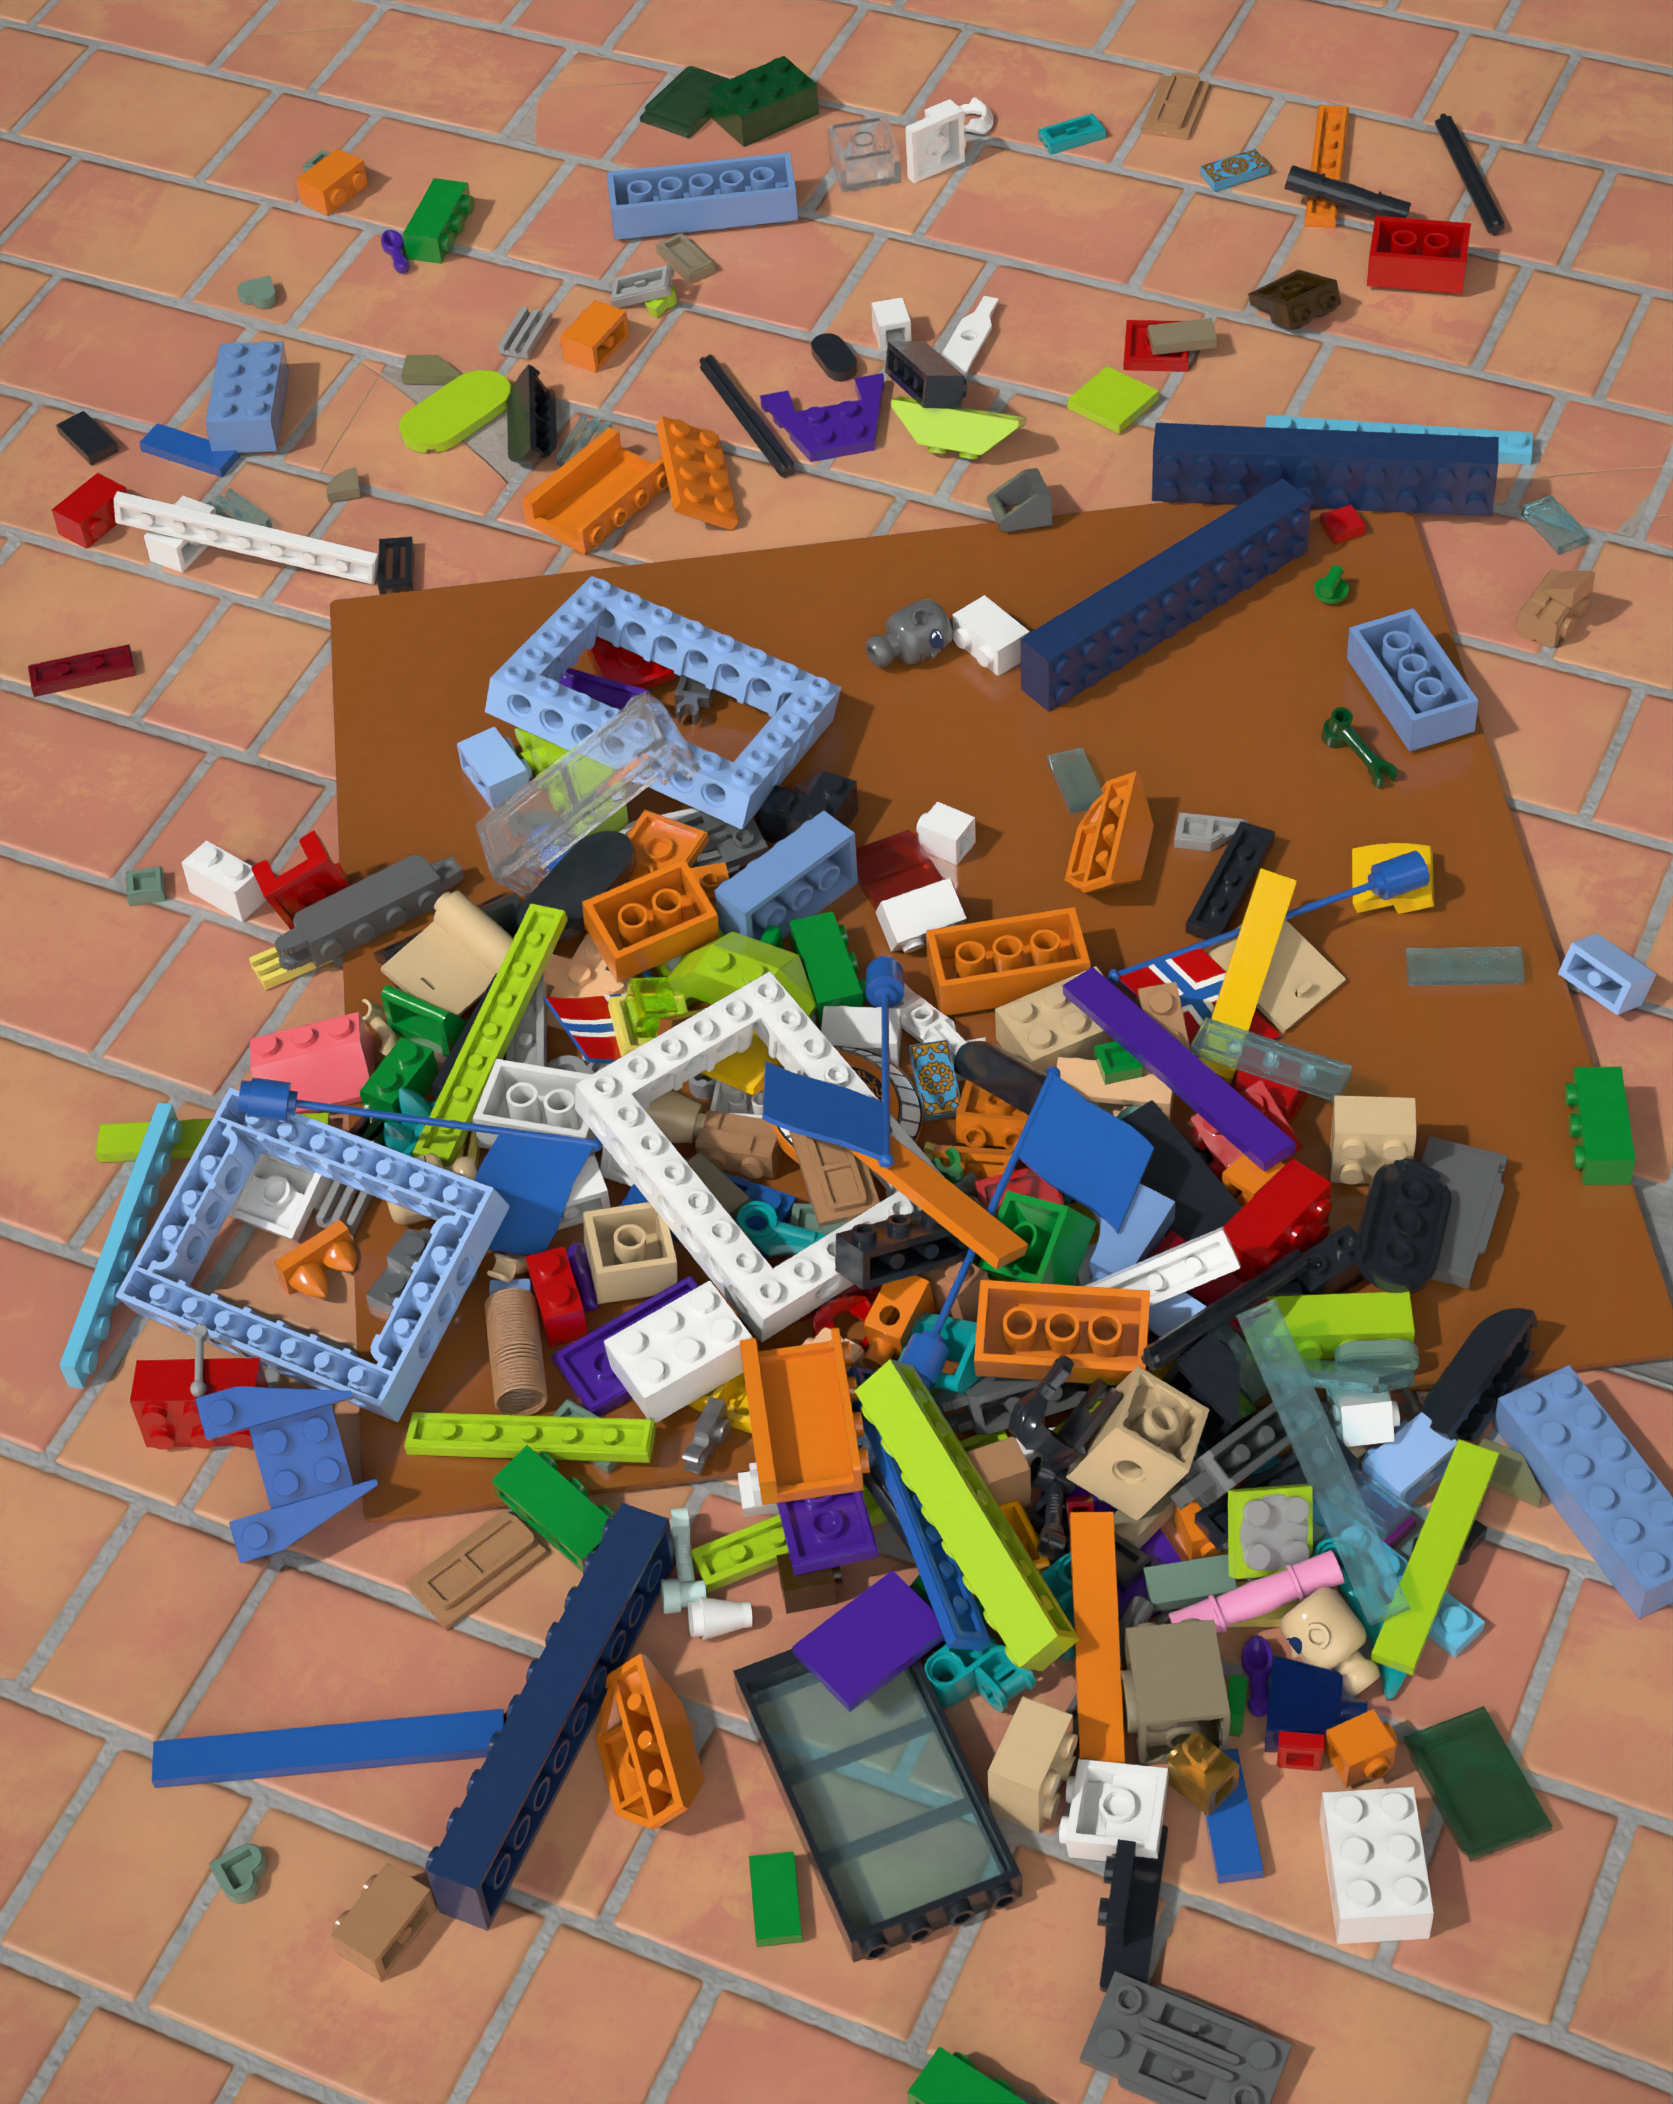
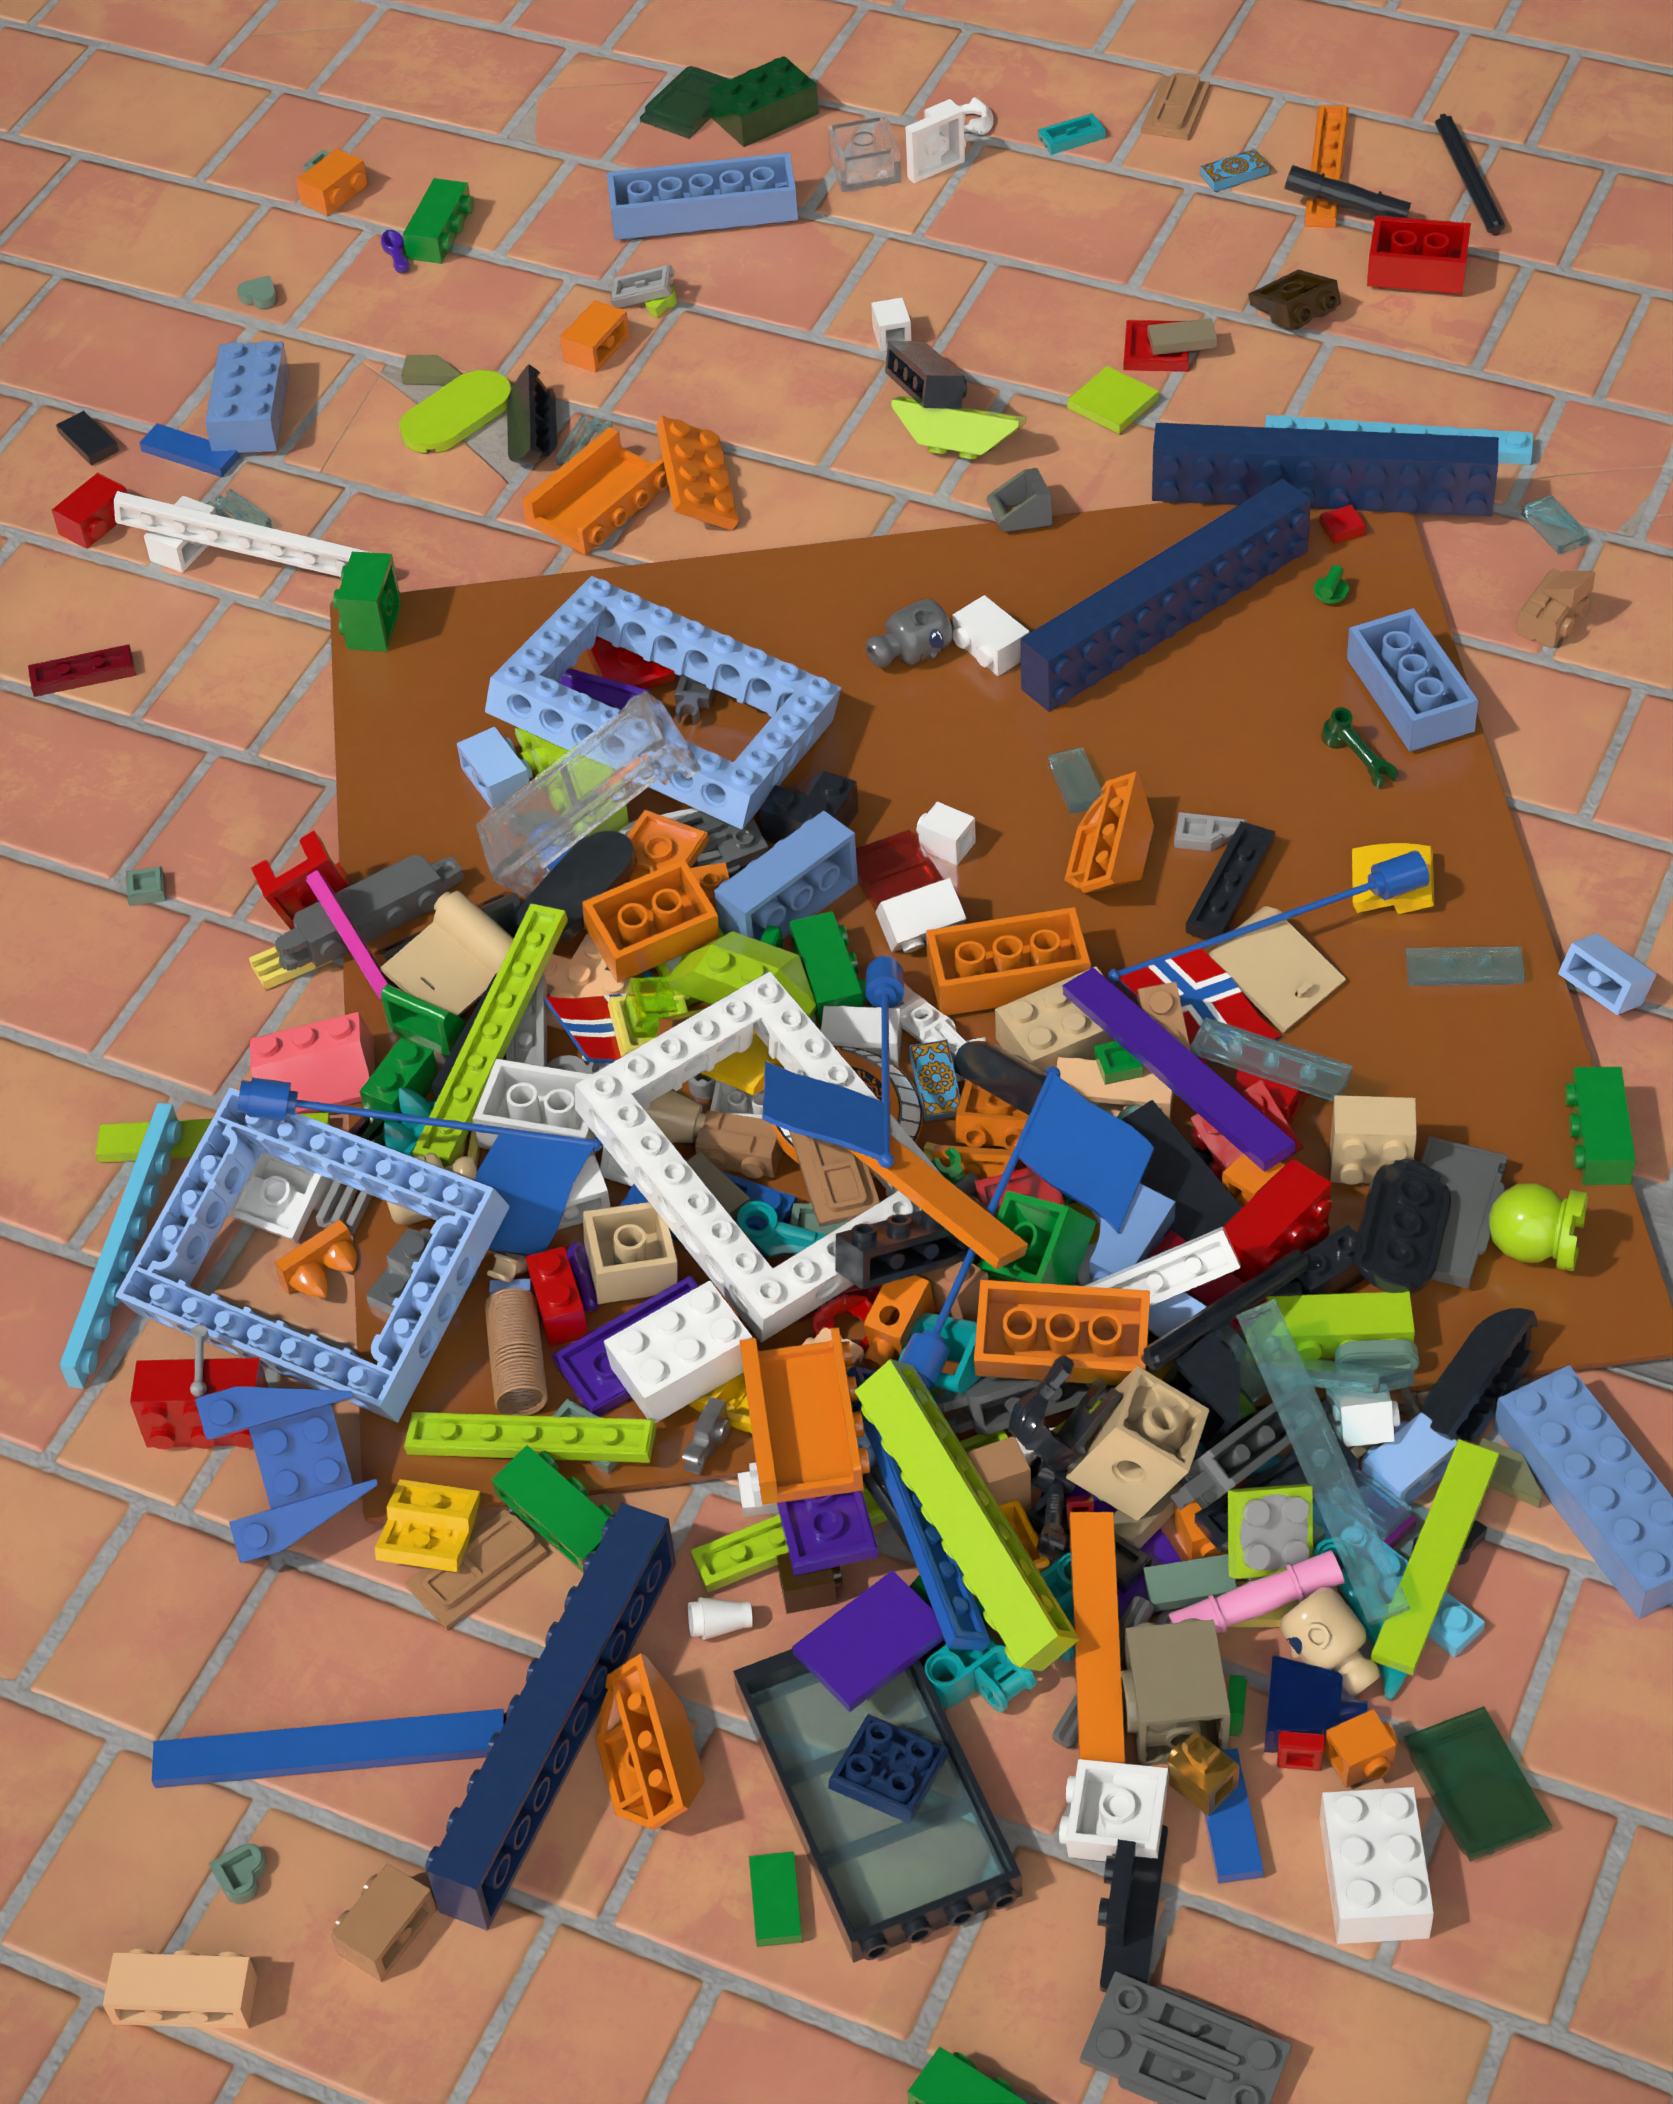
white brick [181,840,267,922] -> none
dark tan tile [327,467,361,503] -> none
tan piece [361,999,398,1060] -> none
black tile [378,537,414,595] -> none
light grey tile [498,306,552,360] -> none
dark tan tile [656,233,716,285] -> none
light aqua brick [661,1508,706,1614] -> none
black axle [699,354,795,478] -> none
dark purple wing [760,373,884,462] -> none
black tile [811,333,857,381] -> none
white piece [941,296,999,379] -> none
tan brick [988,1697,1078,1833] -> none
yellow tile [1198,869,1297,1084] -> none
dark purple piece [1241,1635,1274,1718] -> none
none -> light nougat brick [103,1949,257,2029]
none -> dark pink tile [306,870,392,1001]
none -> green slope [333,551,402,652]
none -> yellow slope [375,1479,481,1572]
none -> dark blue tile [828,1714,949,1824]
none -> lime tile [1489,1183,1588,1272]

